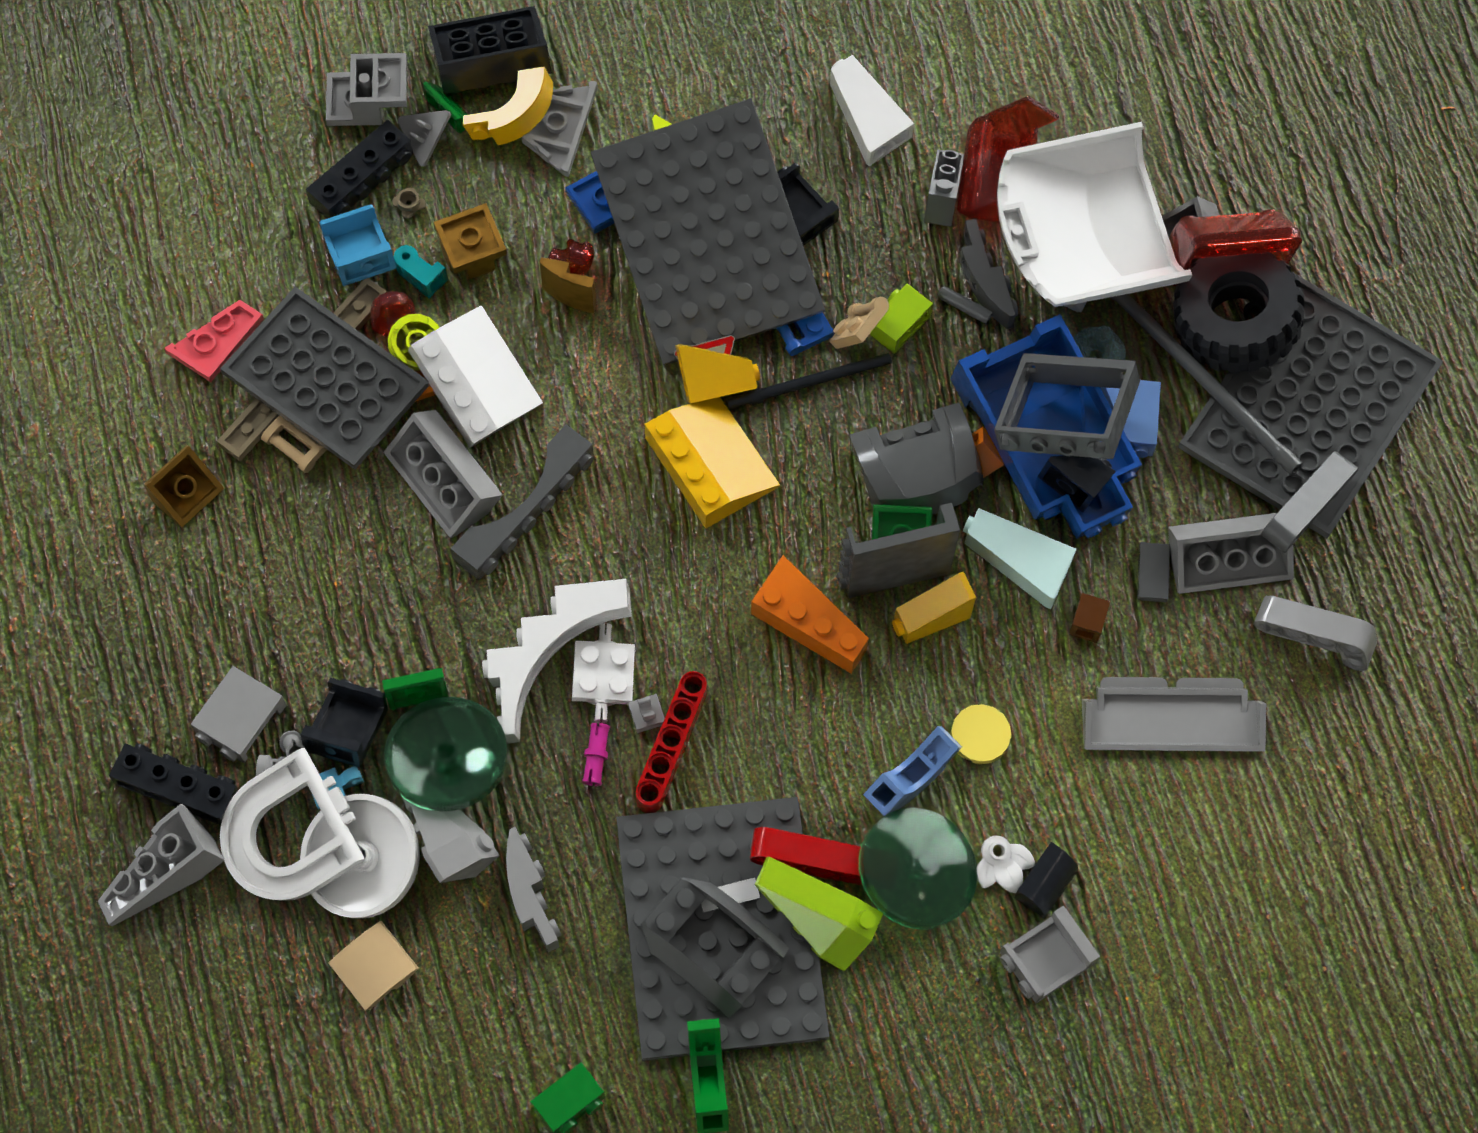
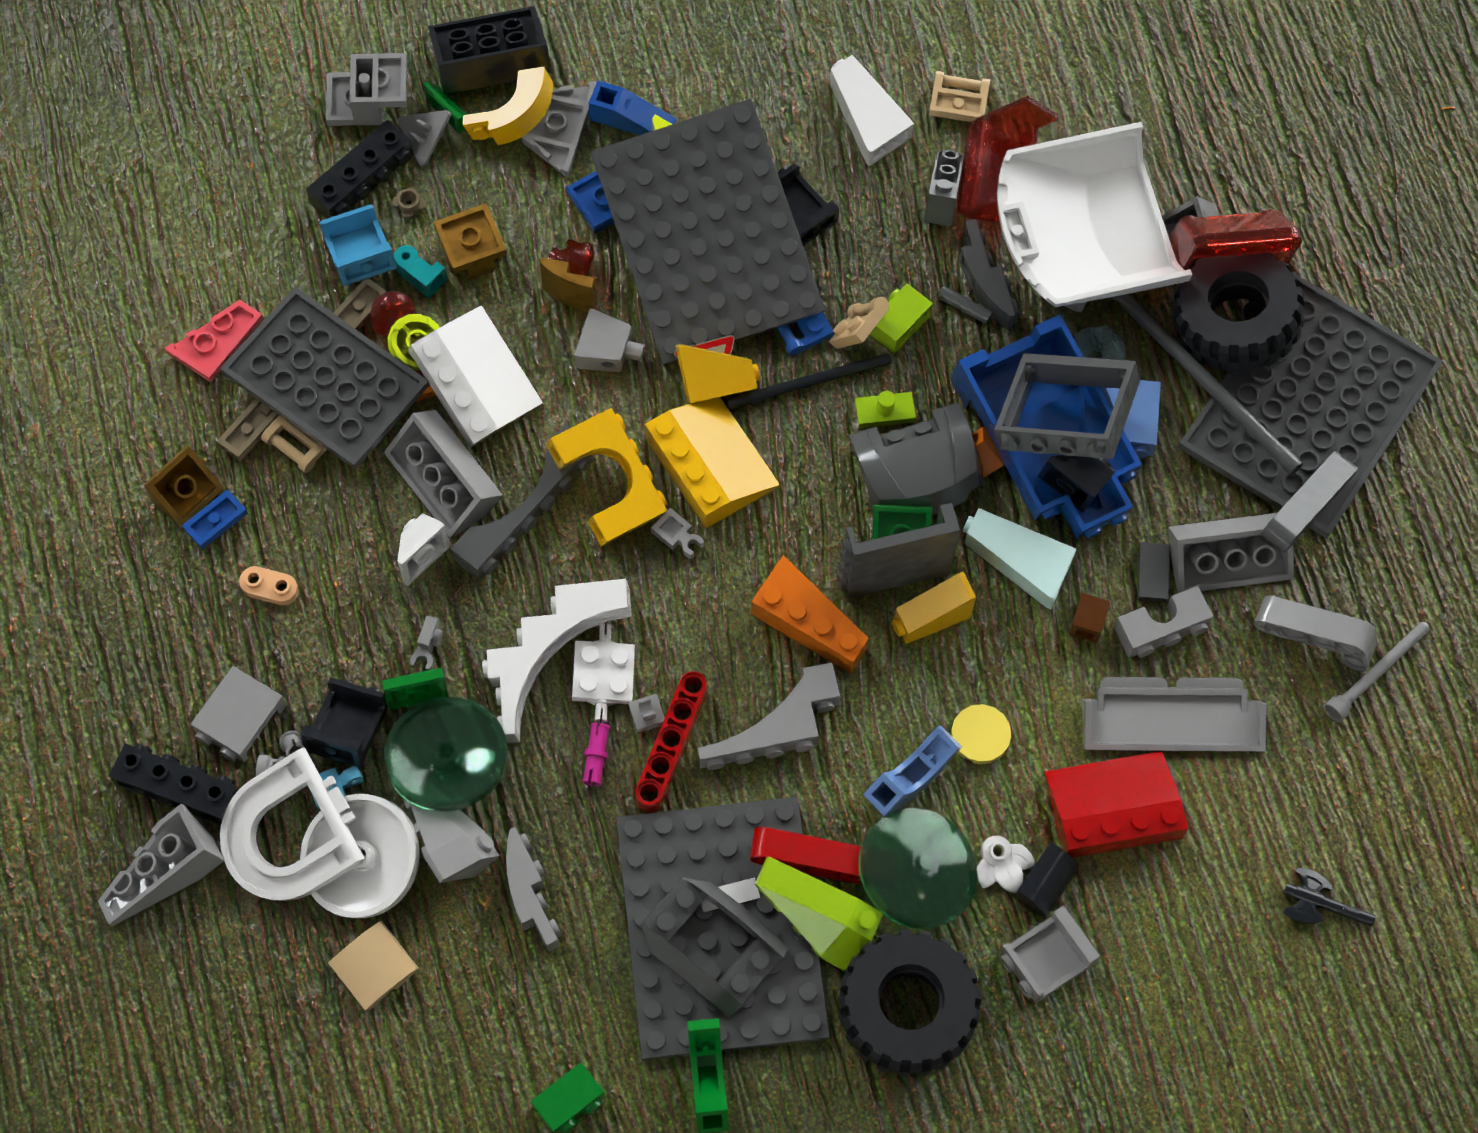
none -> blue plate [182,489,248,550]
none -> light nougat plate [239,566,299,605]
none -> white slope [397,514,450,587]
none -> light grey plate [410,616,443,671]
none -> yellow arch [546,408,667,547]
none -> light grey torso [574,308,645,372]
none -> blue slope [588,81,677,135]
none -> light grey plate [651,508,704,559]
none -> light grey arch [697,663,840,770]
none -> black tyre [838,929,982,1077]
none -> lime tile [854,391,916,429]
none -> tan plate [929,71,990,124]
none -> red slope [1044,751,1189,858]
none -> light grey arch [1114,586,1214,658]
none -> black piece [1283,868,1376,927]
none -> light grey piece [1323,622,1429,723]

